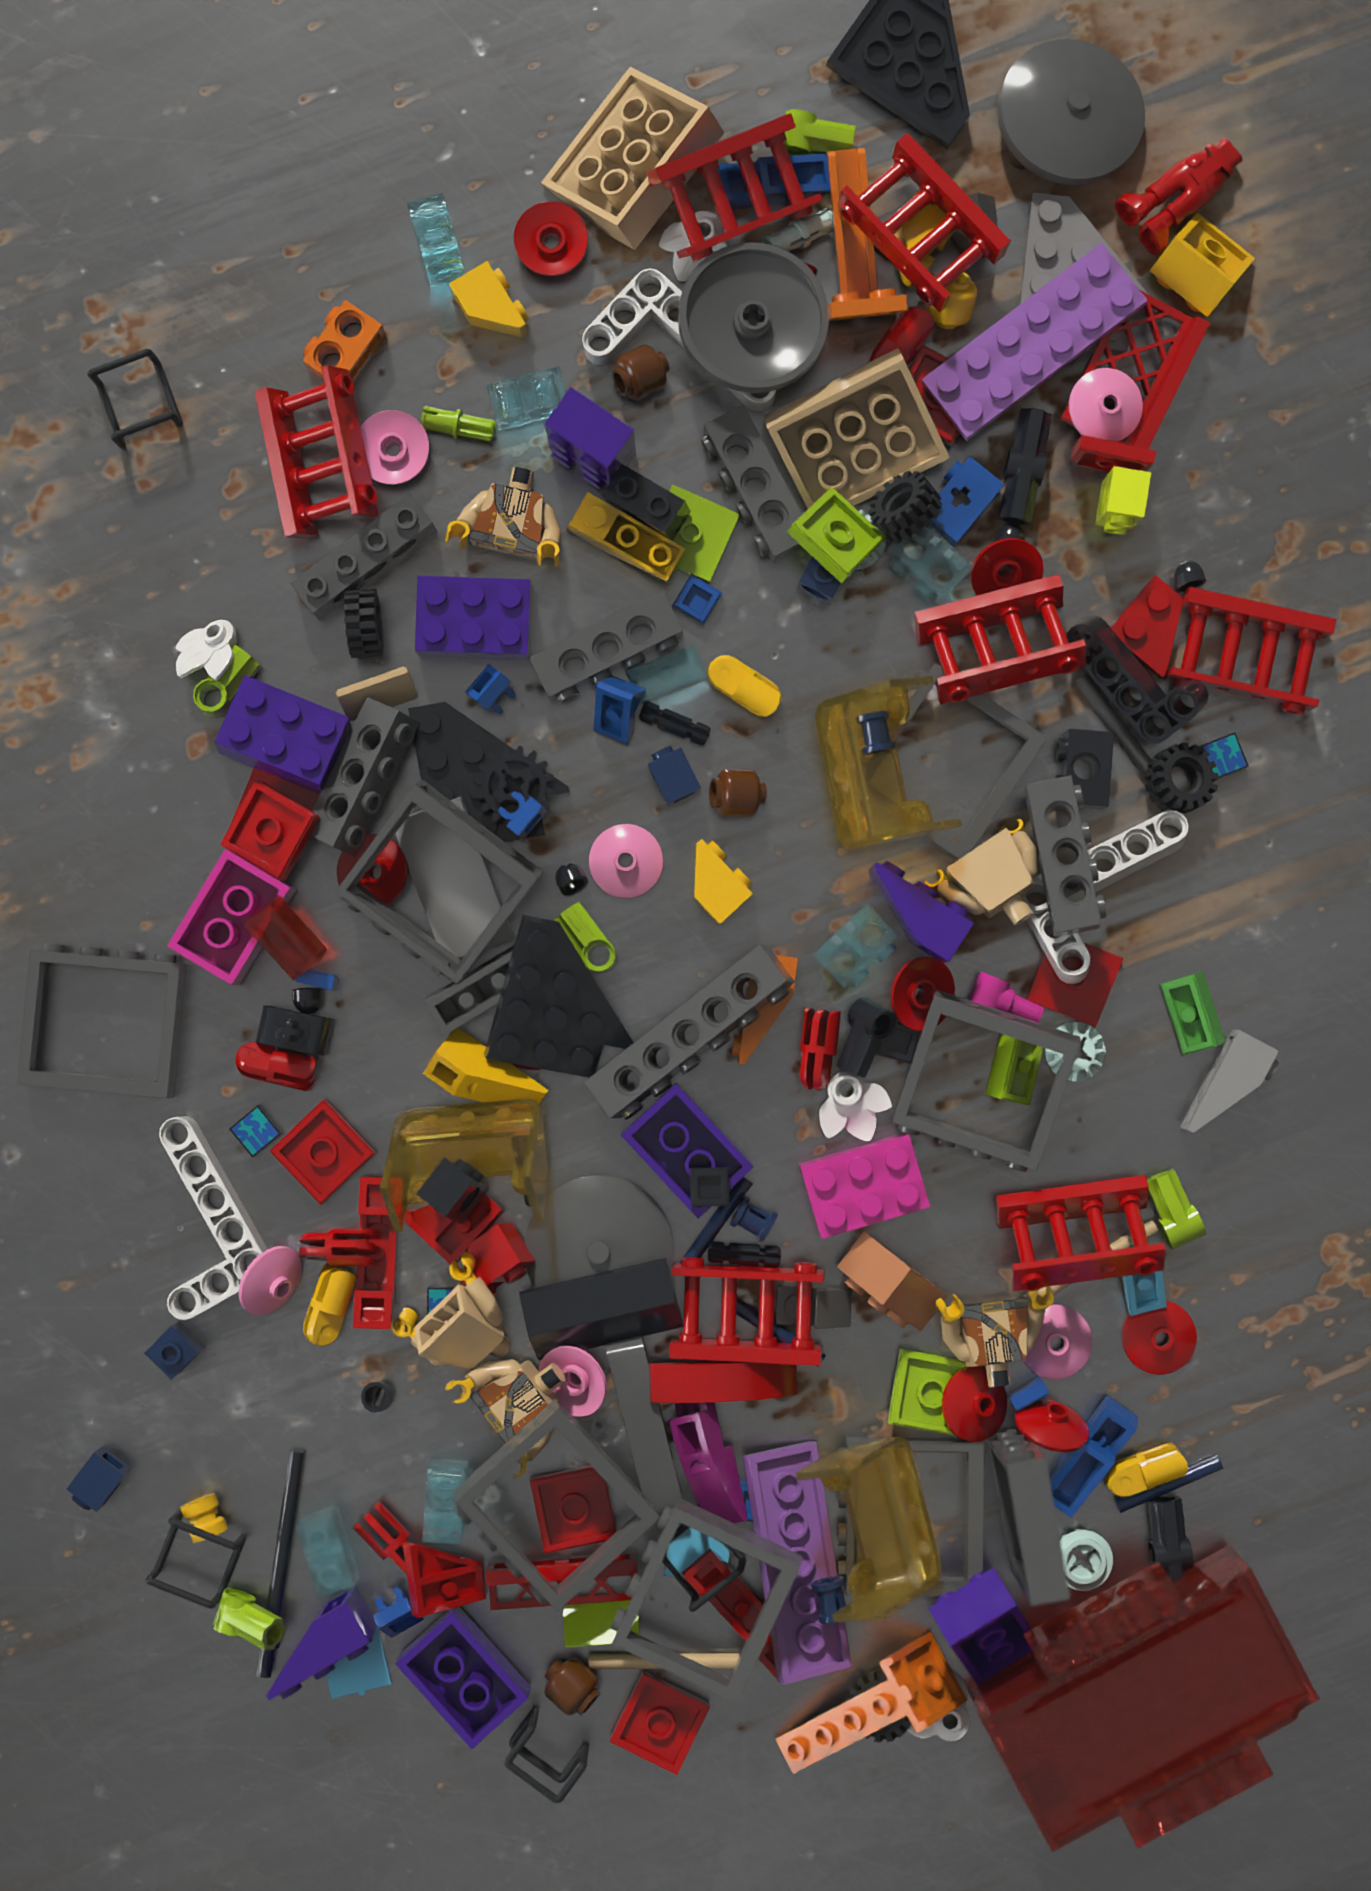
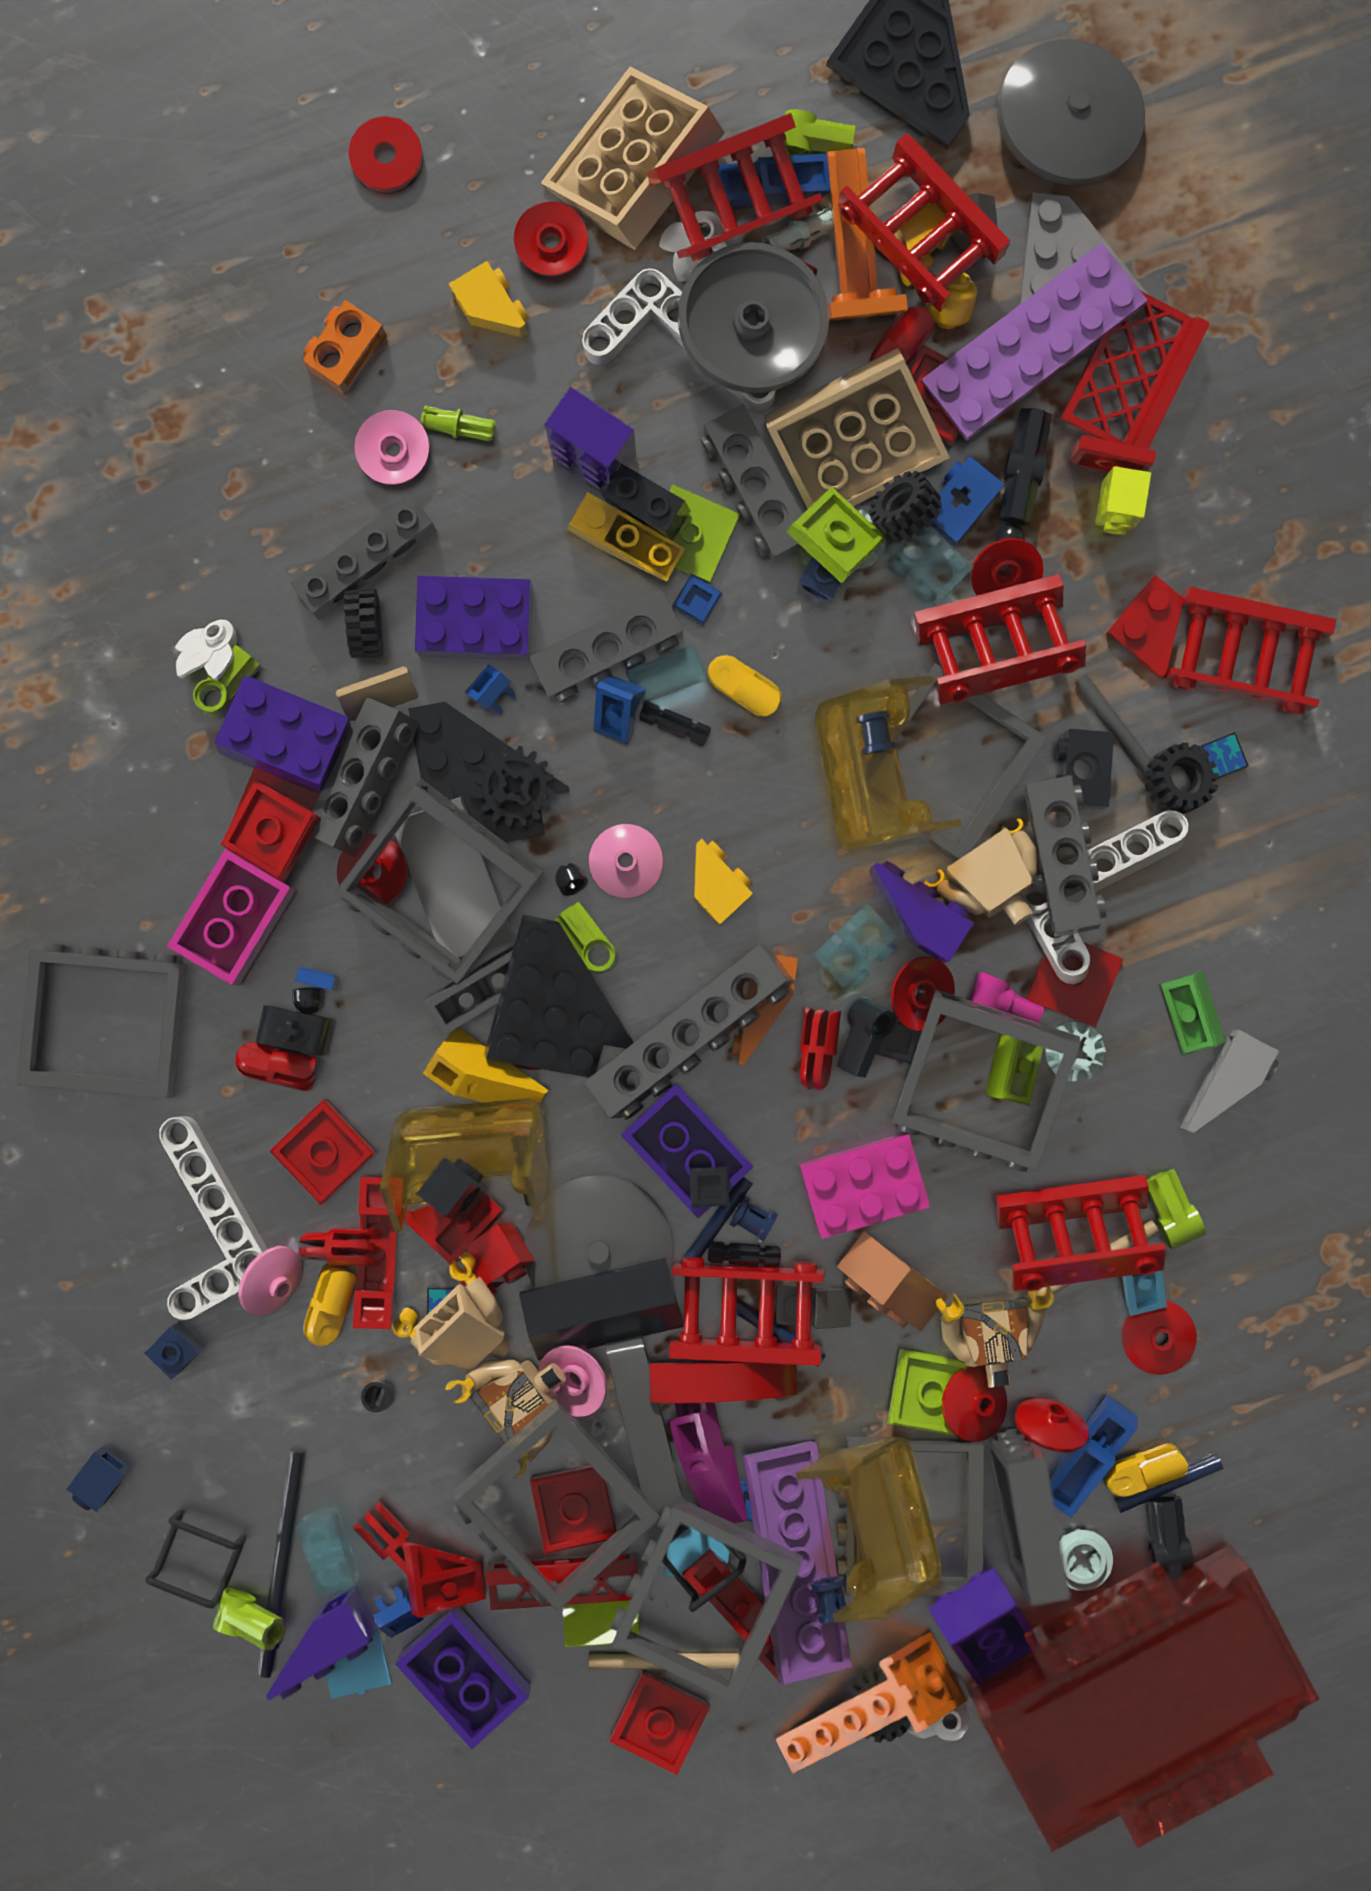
black piece [87,349,183,448] -> none
yellow wheel [180,1493,228,1543] -> none
tile [229,1105,283,1158] -> none
clear red slope [243,895,327,980] -> none
red fence [254,365,379,540] -> none
clear light blue brick [407,193,466,287] -> none
clear light blue brick [422,1458,469,1545] -> none
torso [445,467,561,567] -> none
clear light blue brick [486,366,566,431] -> none
blue tile [498,791,547,840] -> none
black piece [504,1708,589,1803] -> none
reddish brown head [544,1658,601,1716] -> none
reddish brown head [612,344,669,401] -> none
dark blue brick [648,746,701,807] -> none
reddish brown head [709,769,767,817] -> none
white plate [819,1071,892,1141] -> none
blue tile [1006,1376,1050,1411] -> none
bright pink dish [1023,1304,1092,1379] -> none
black beam [1067,615,1209,744] -> none
bright pink dish [1069,368,1143,441] -> none
red piece [1115,138,1242,256] -> none
yellow slope [1150,212,1255,317] -> none
black hinge [1174,561,1207,592] -> none
none -> red tile [348,116,423,193]

